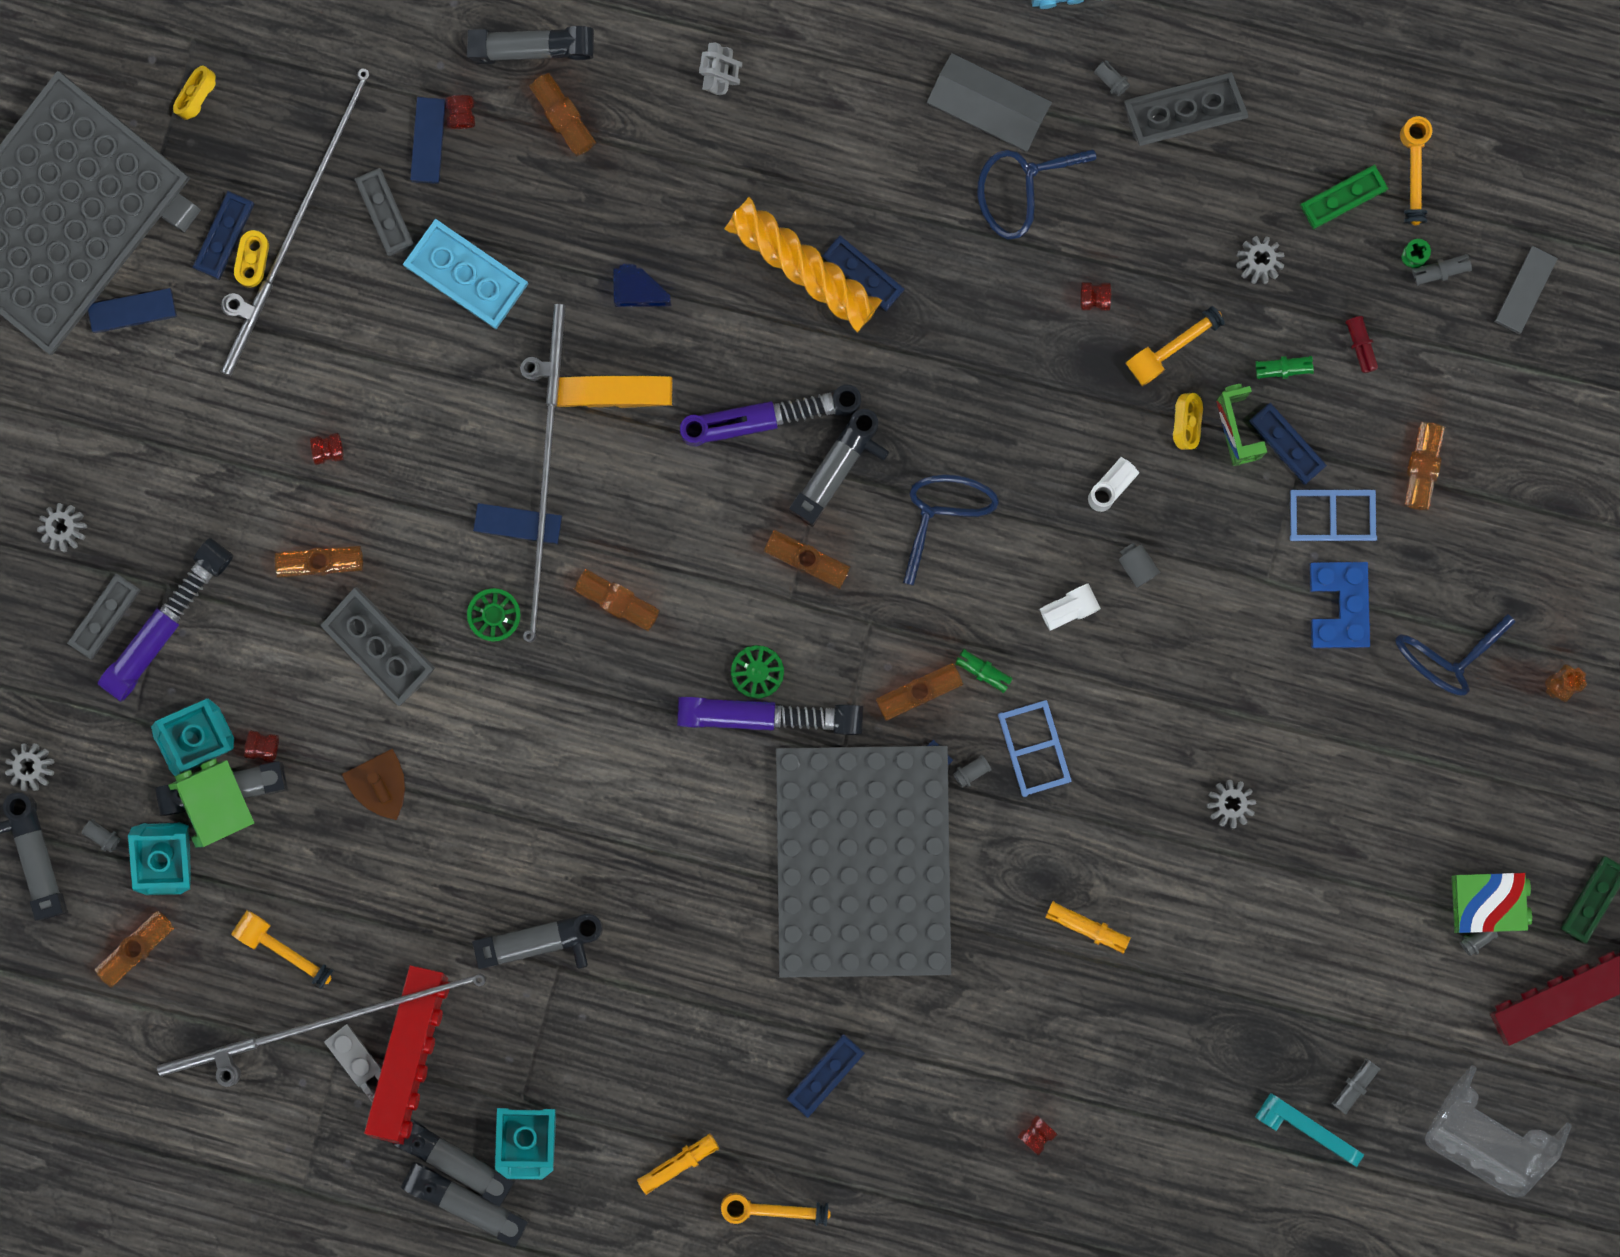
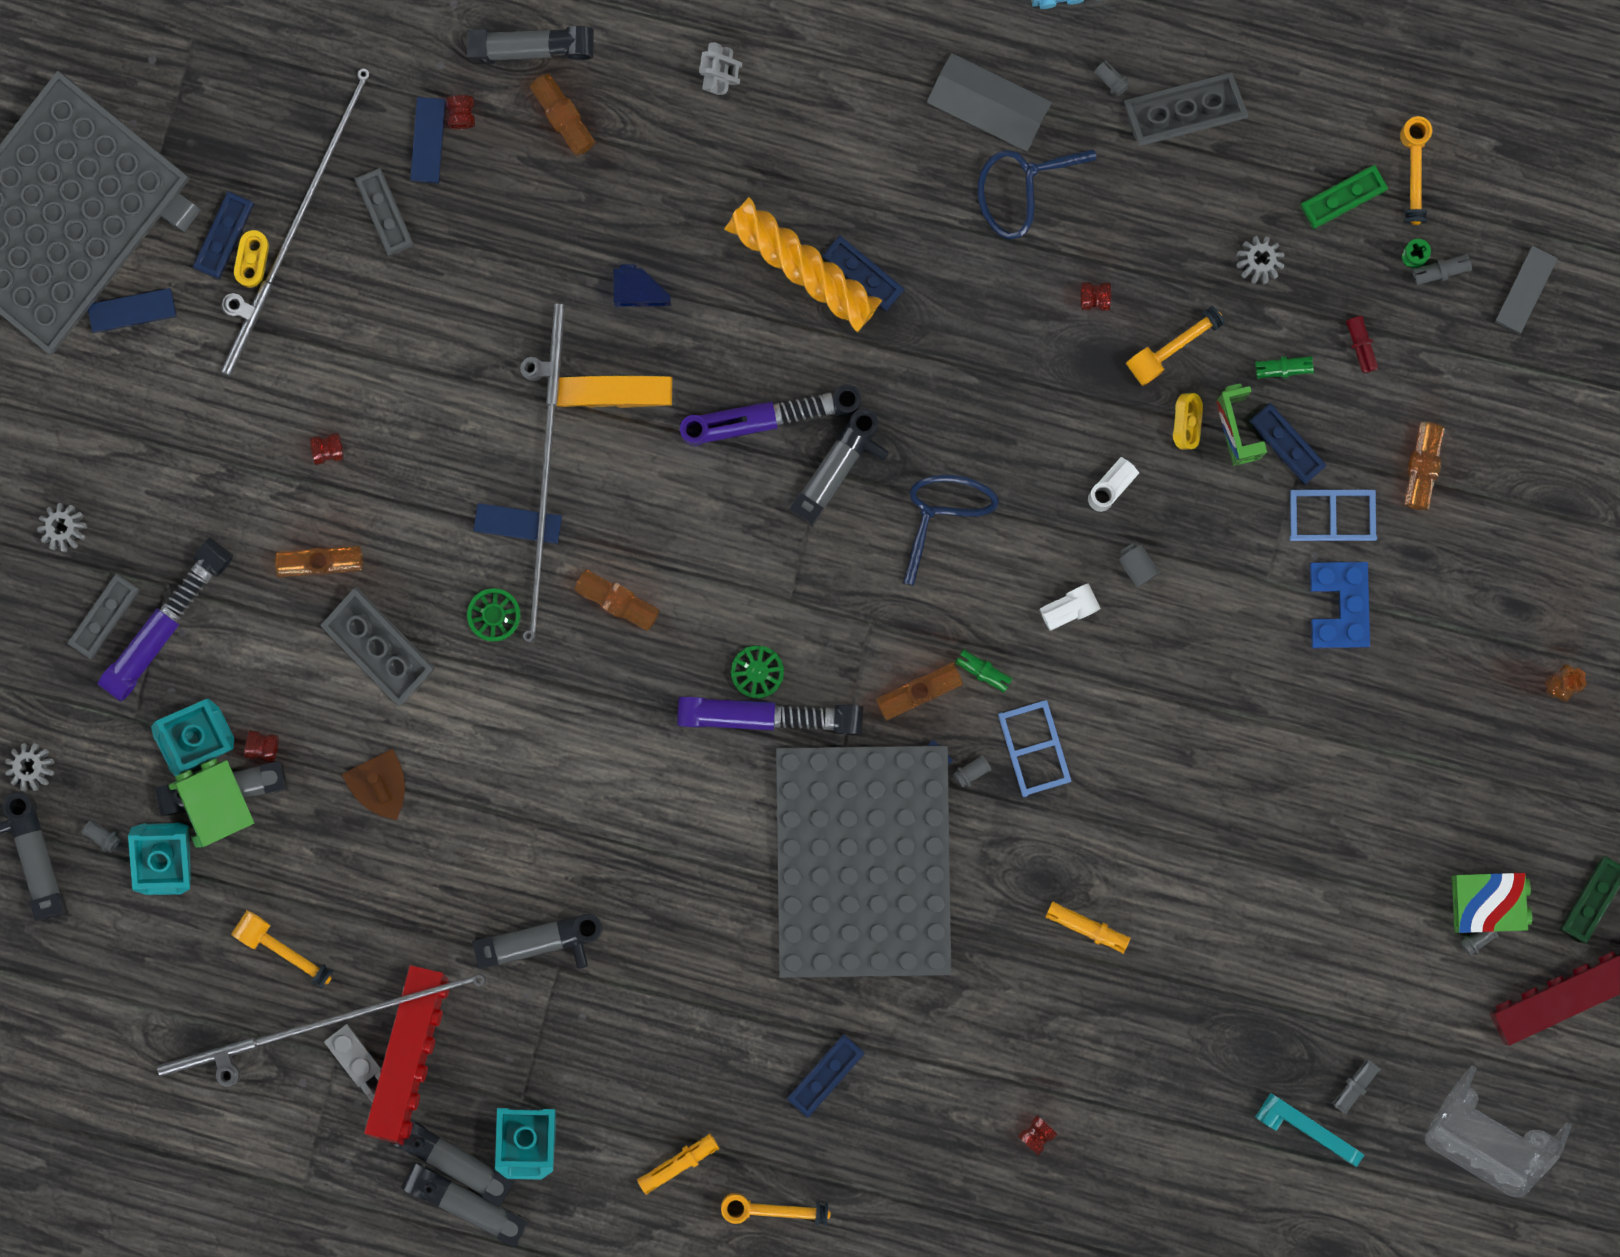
clear orange piece [94,910,175,988] -> none
yellow plate [173,66,216,120] -> none
medium azure plate [403,219,528,329] -> none
clear orange piece [763,530,851,589] -> none
light grey gear [1207,780,1256,828] -> none
dark blue piece [1395,614,1515,696] -> none

